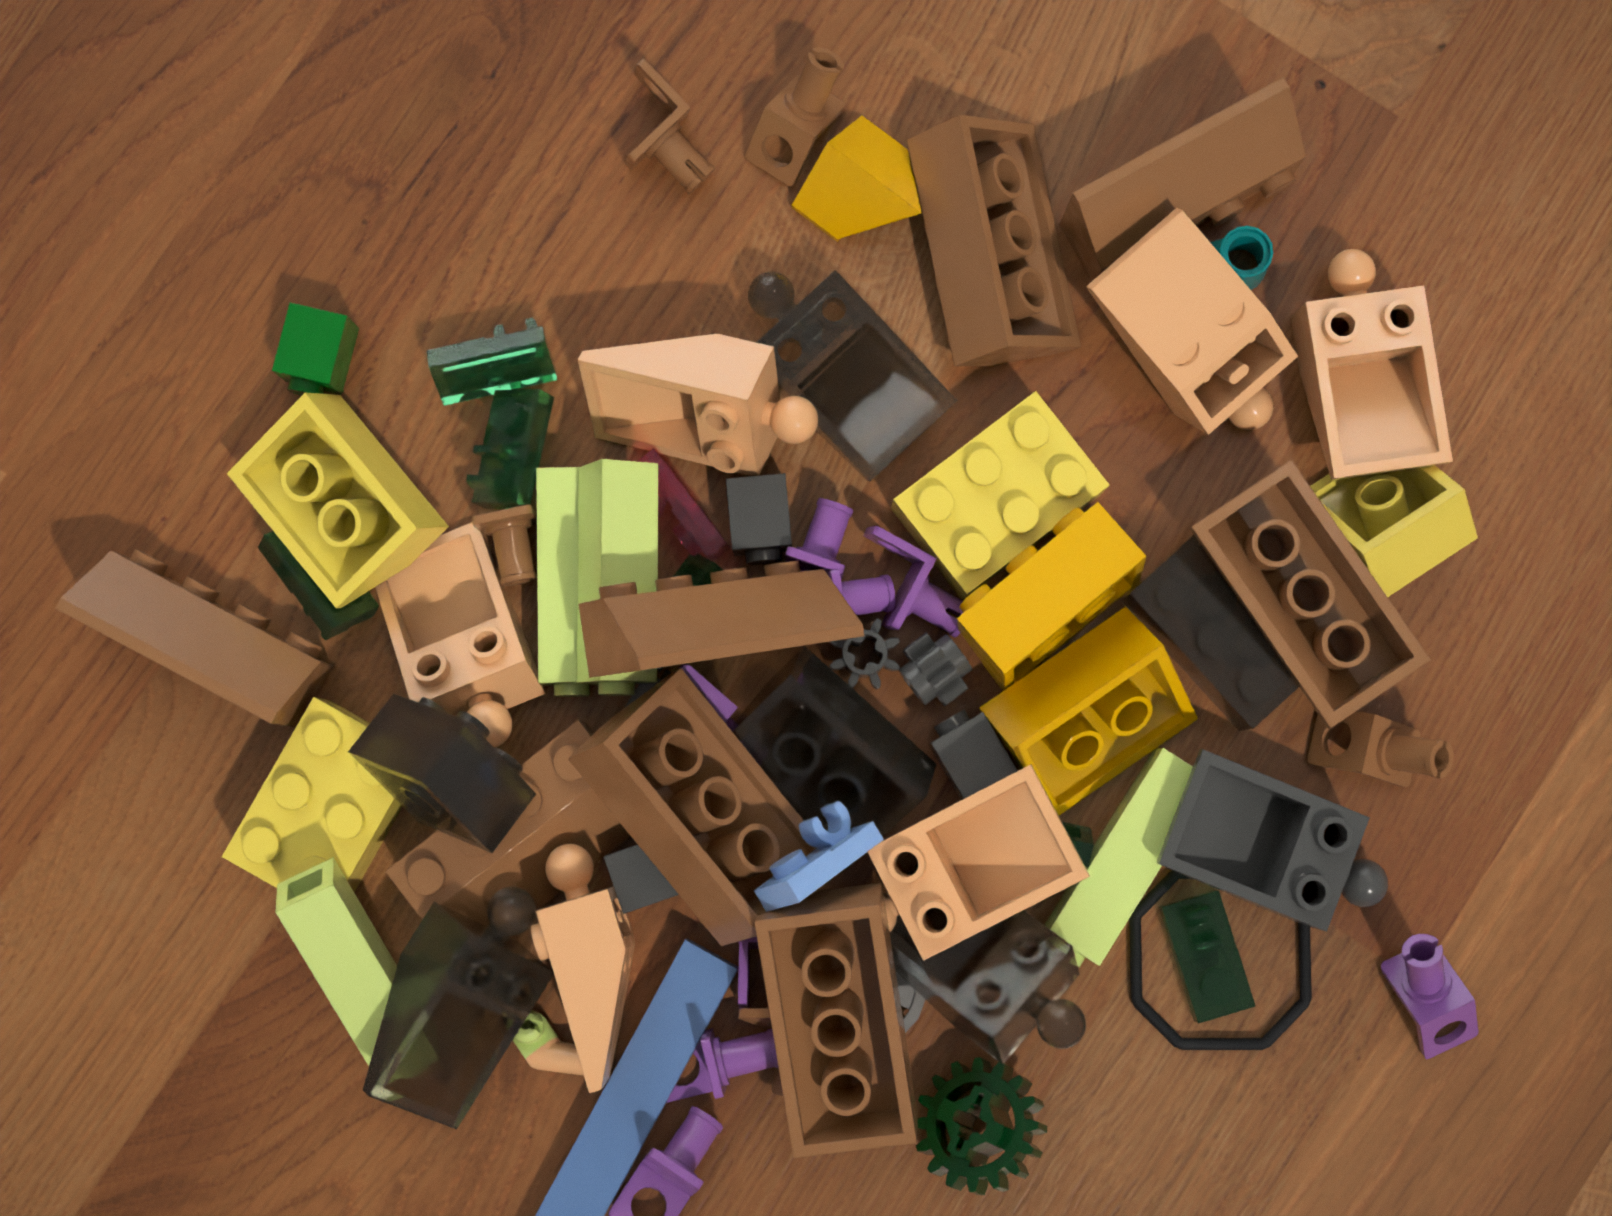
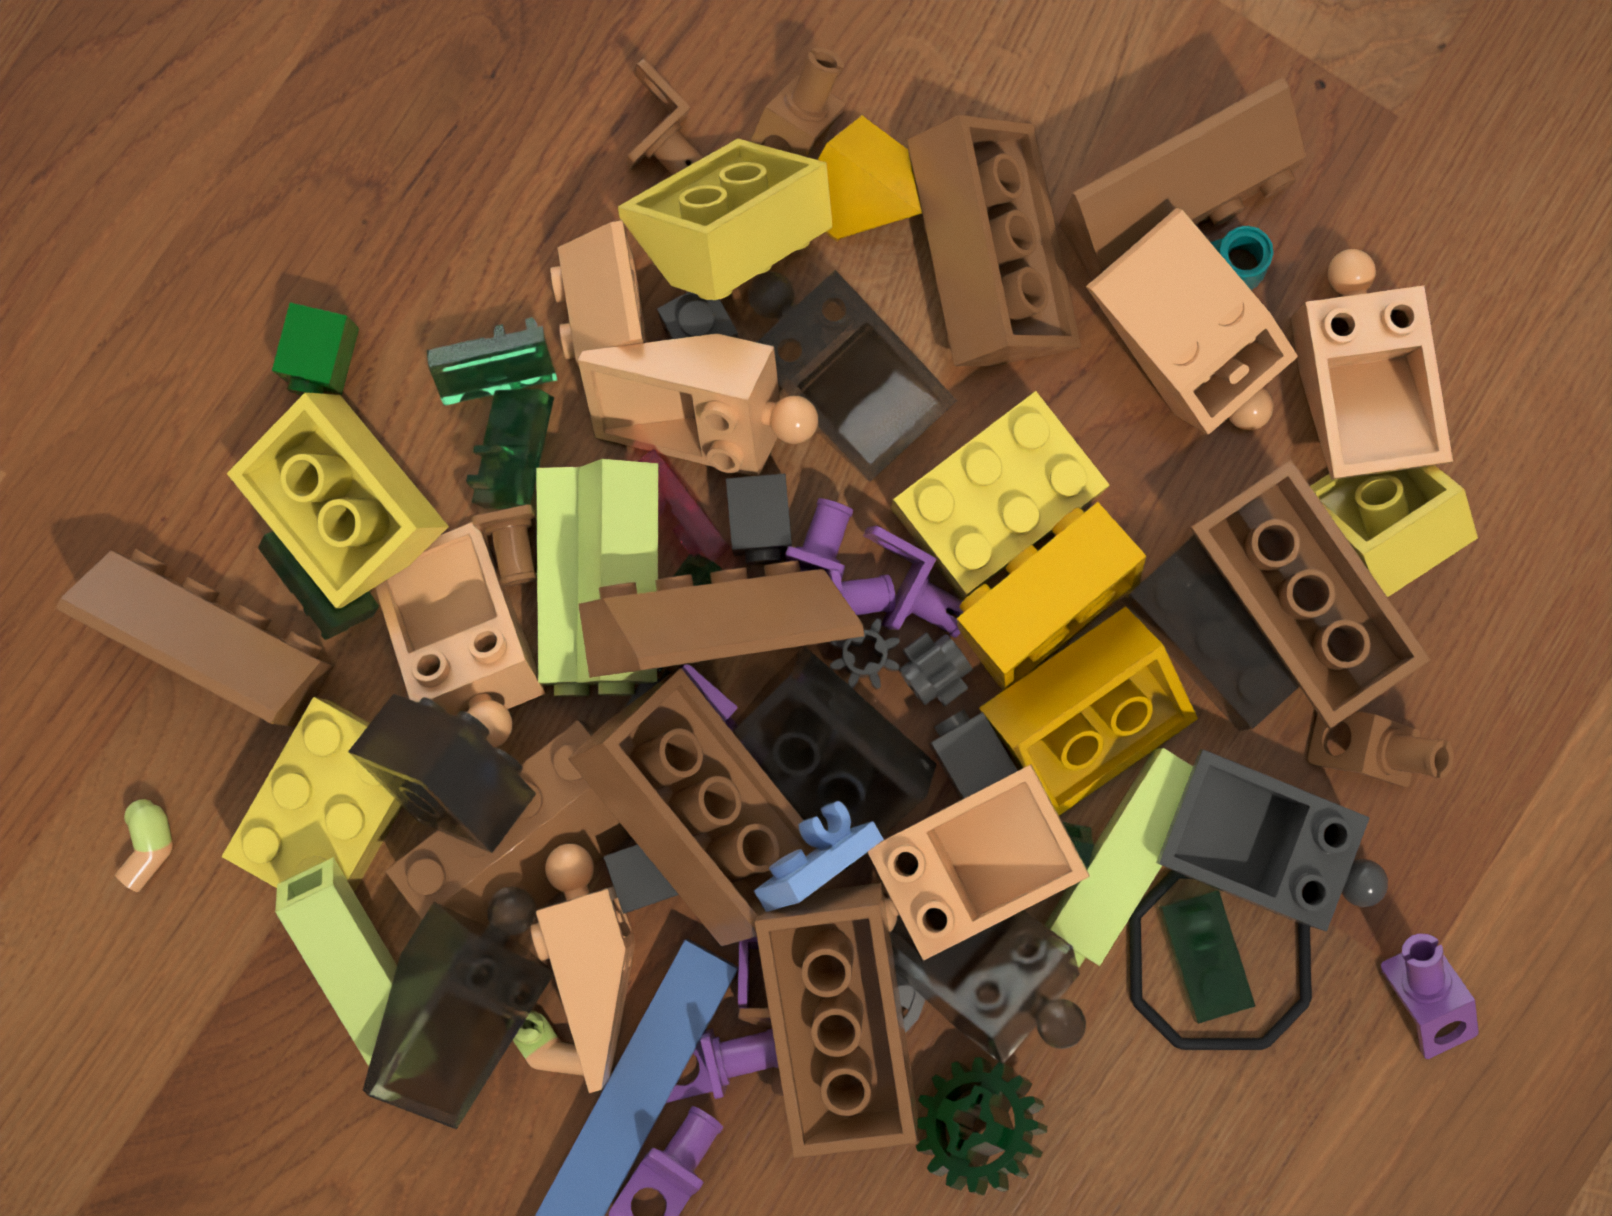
none -> arm [115,799,173,892]
none -> light nougat slope [550,220,648,369]
none -> light yellow slope [618,139,833,300]
none -> dark grey brick [657,292,739,340]

